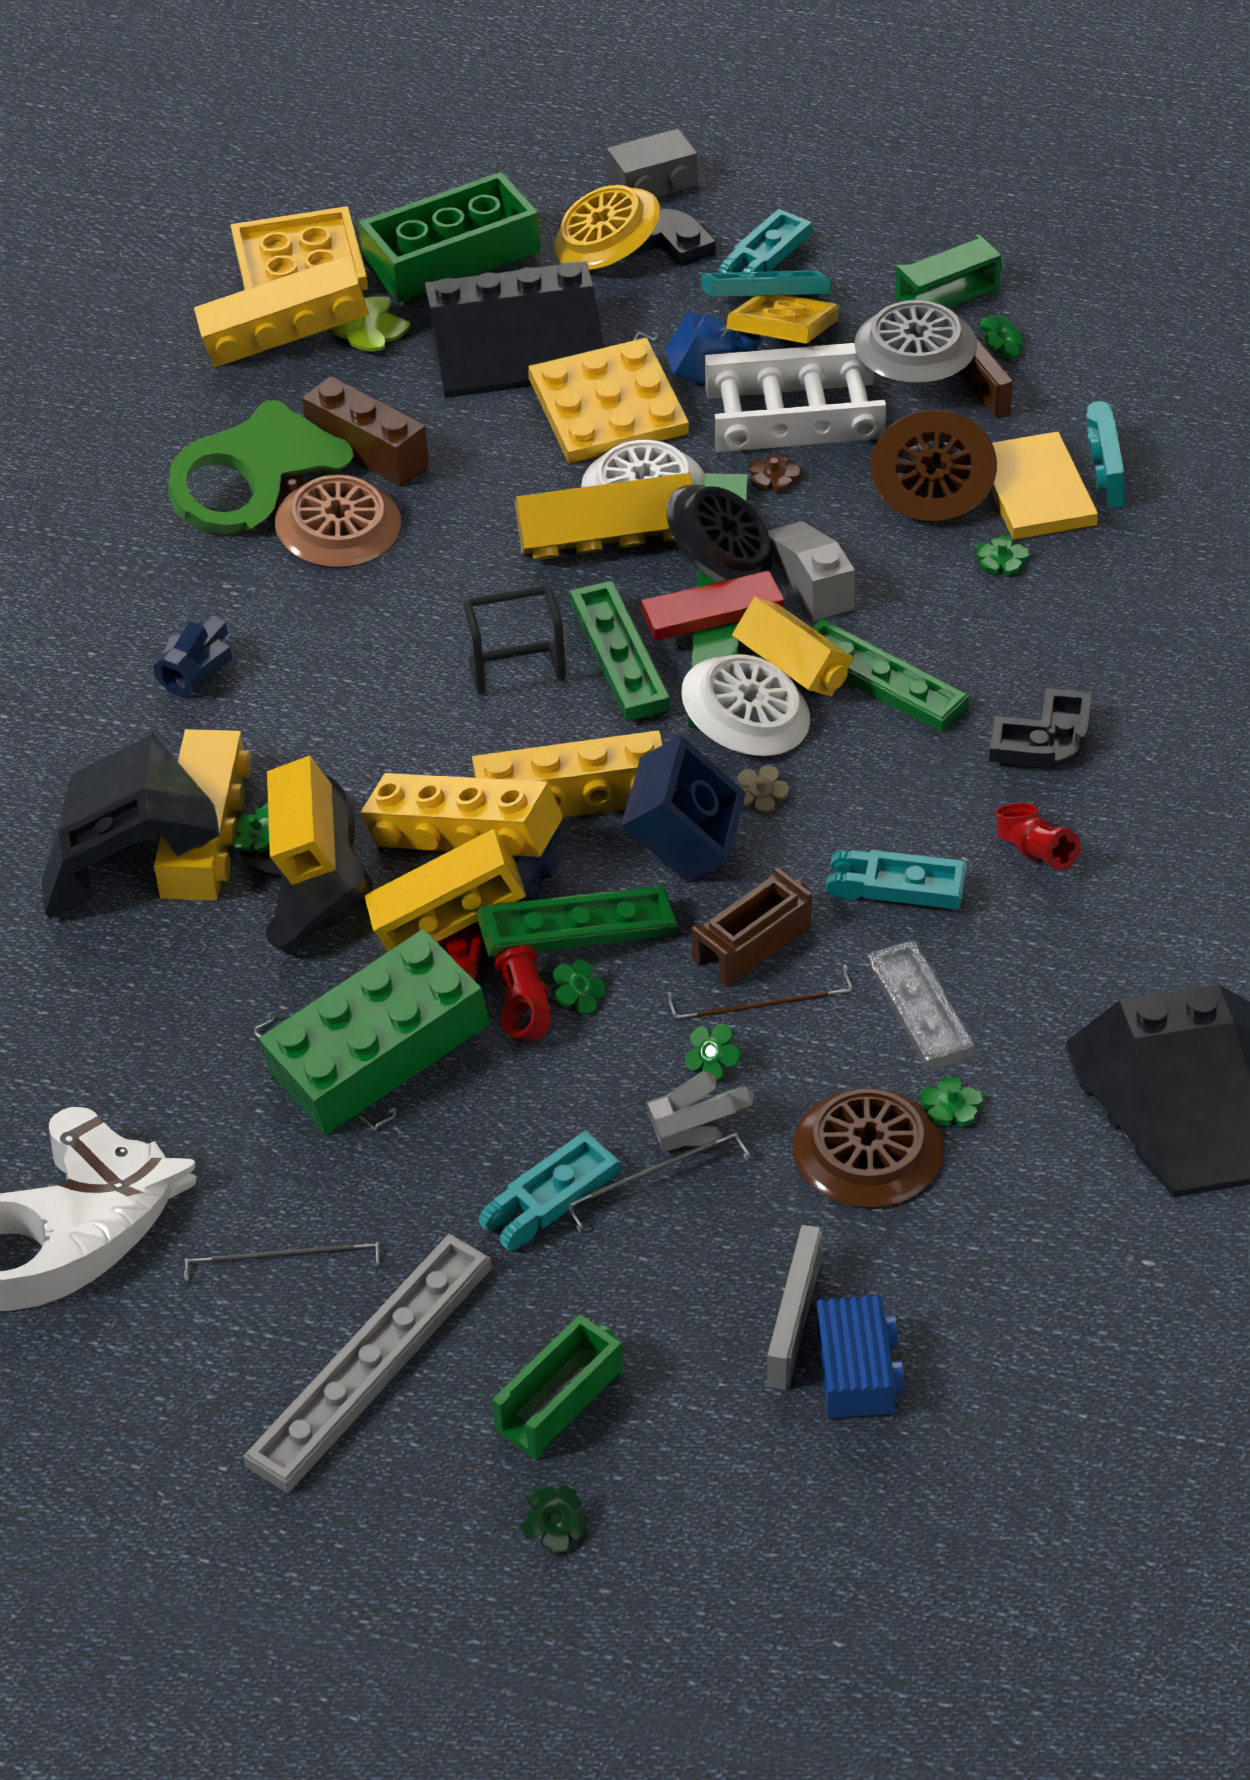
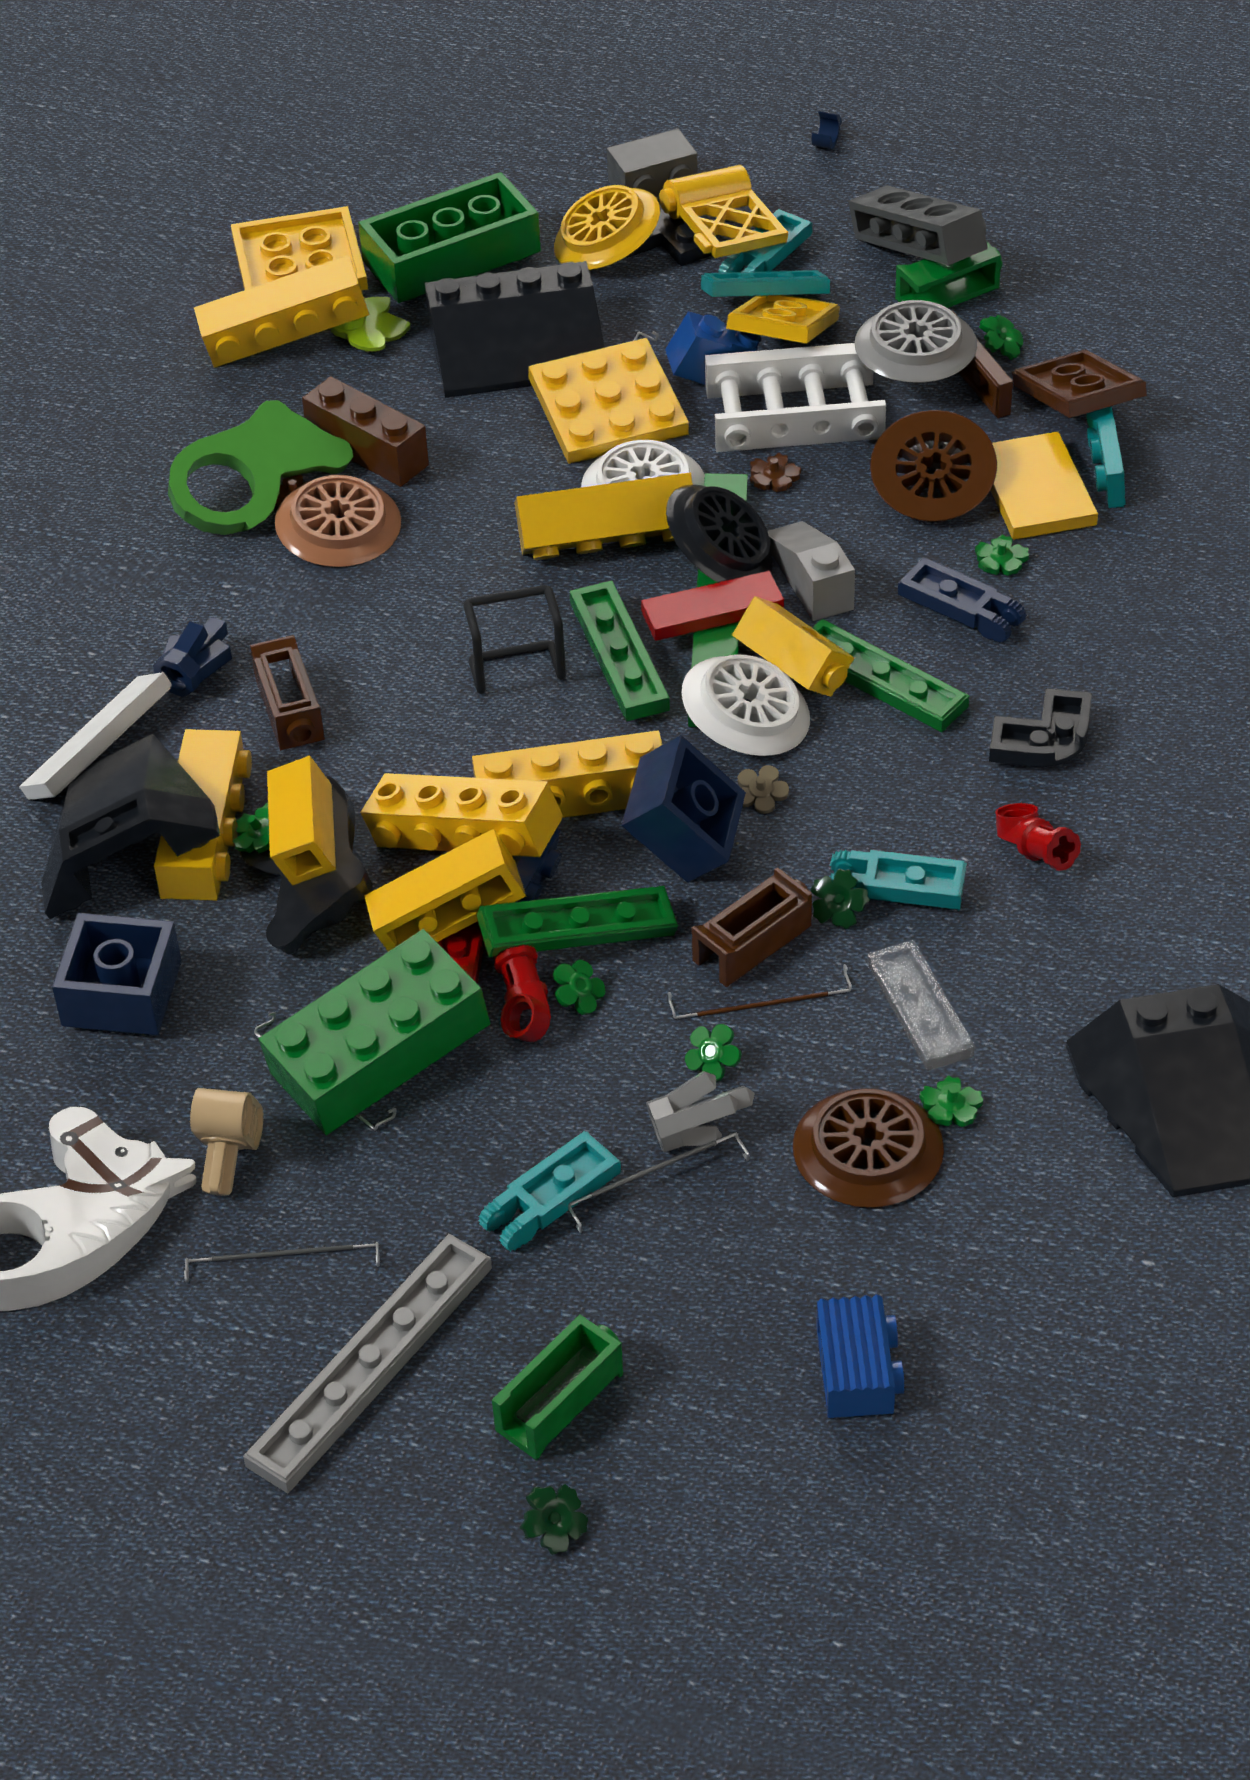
light grey tile [767,1225,822,1390] -> none
none -> white tile [19,672,172,800]
none -> dark blue brick [52,913,182,1035]
none -> tan beam [190,1088,263,1196]
none -> reddish brown window [250,635,325,751]
none -> yellow piece [659,165,788,258]
none -> dark green plant [811,869,870,929]
none -> dark blue piece [812,111,842,149]
none -> dark grey brick [848,185,988,265]
none -> dark blue hinge [898,557,1027,643]
none -> reddish brown tile [1012,349,1147,418]

